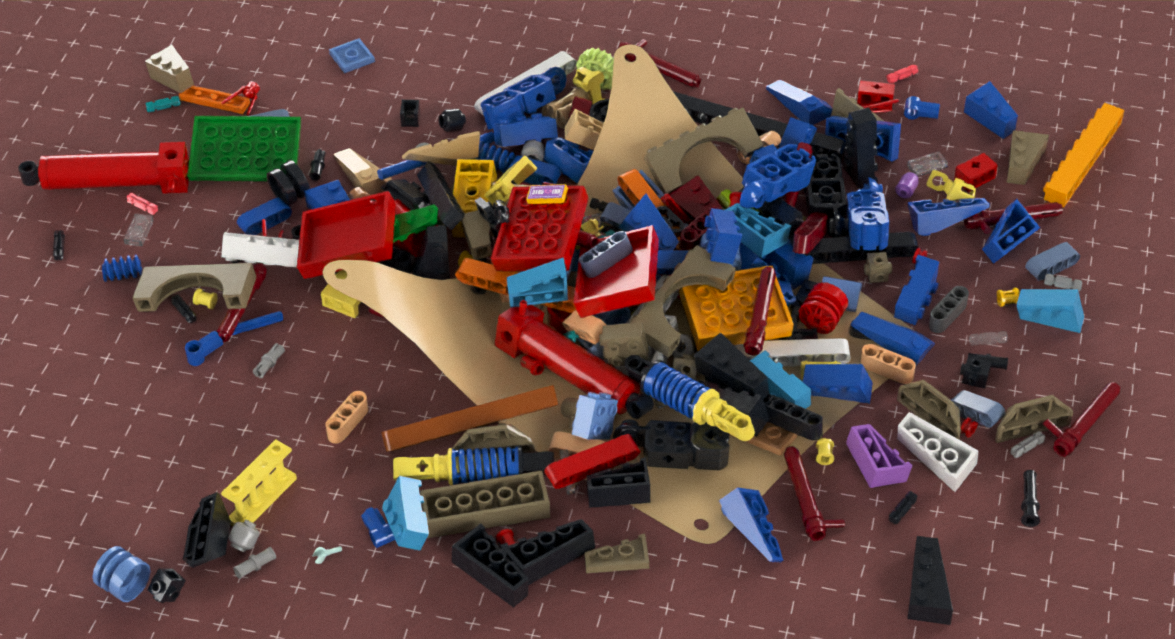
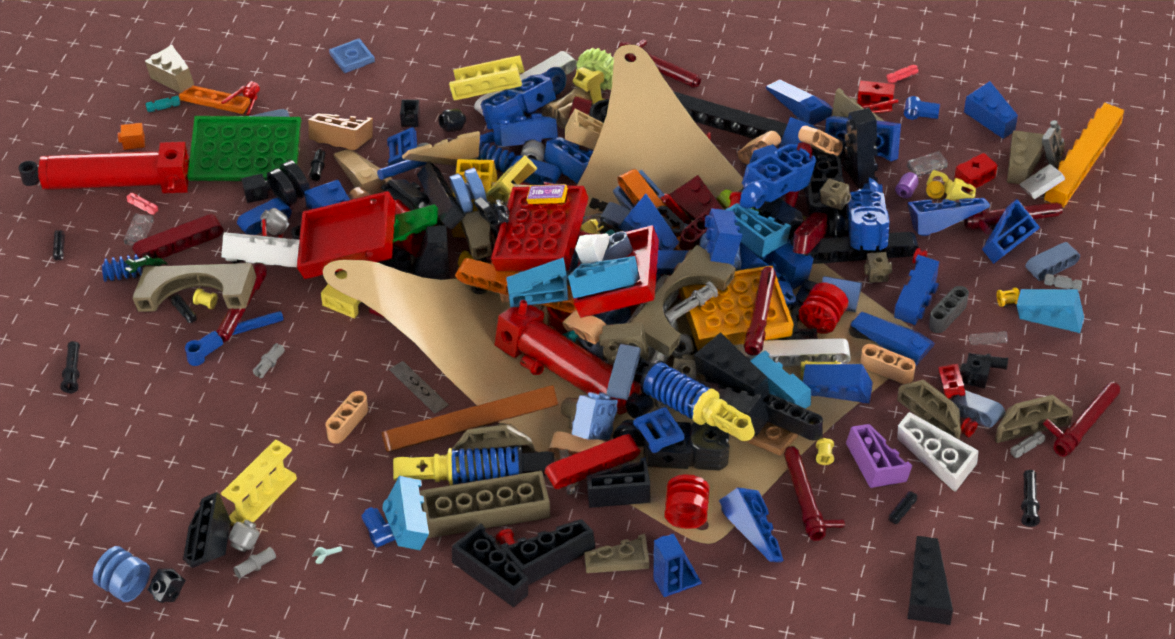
dark tan arch [644,108,764,194] -> none
none -> black pin [60,341,80,394]
none -> orange brick [118,123,145,150]
none -> dark green piece [125,255,168,273]
none -> dark red beam [132,214,224,259]
none -> black brick [241,174,270,203]
none -> light grey head [260,208,289,235]
none -> medium nougat wedge [308,113,373,151]
none -> blue plate [387,127,417,166]
none -> flat silver sticker [389,361,449,414]
none -> light yellow fence [449,55,524,100]
none -> medium blue wheel [449,167,488,214]
none -> dark azure wedge [568,256,640,298]
none -> white arch [575,234,610,264]
none -> sand blue beam [607,343,641,400]
none -> blue plate [633,407,684,453]
none -> blue wedge [653,533,702,597]
none -> light grey pin [664,281,718,324]
none -> red wheel [664,474,710,529]
none -> light nougat beam [798,126,843,156]
none -> dark tan brick [820,179,851,210]
none -> yellow plate [926,181,945,199]
none -> red plate [938,364,966,399]
none -> light grey plate [1020,164,1065,199]
none -> dark grey plate [1042,120,1065,168]

